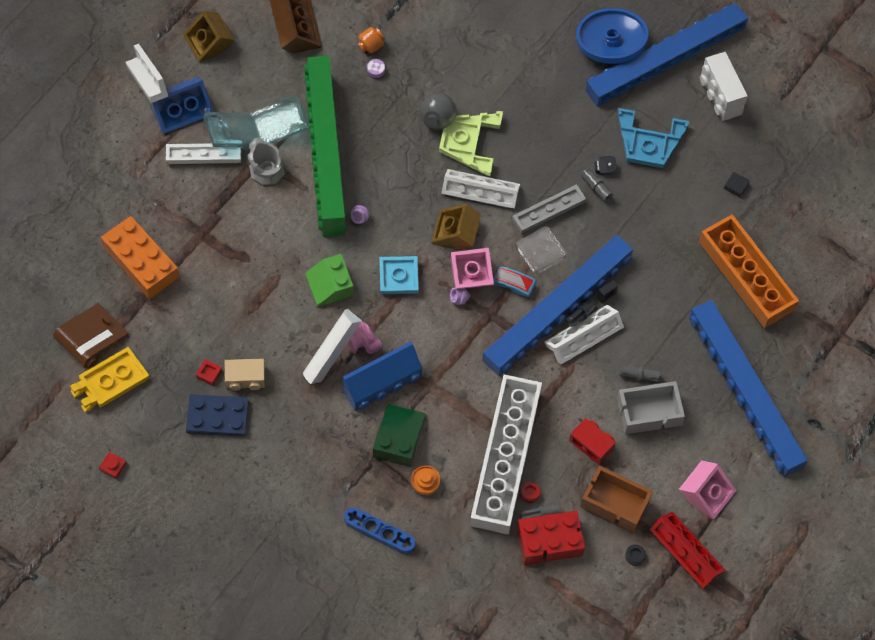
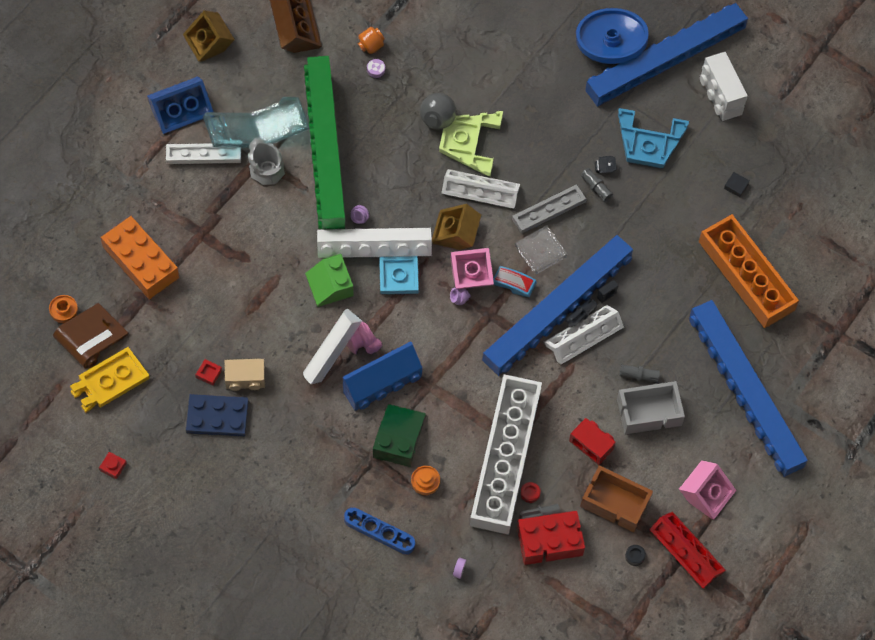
white fence [126,44,168,103] -> none
none -> orange plate [49,295,78,323]
none -> white brick [317,228,432,258]
none -> lavender tile [453,558,467,579]

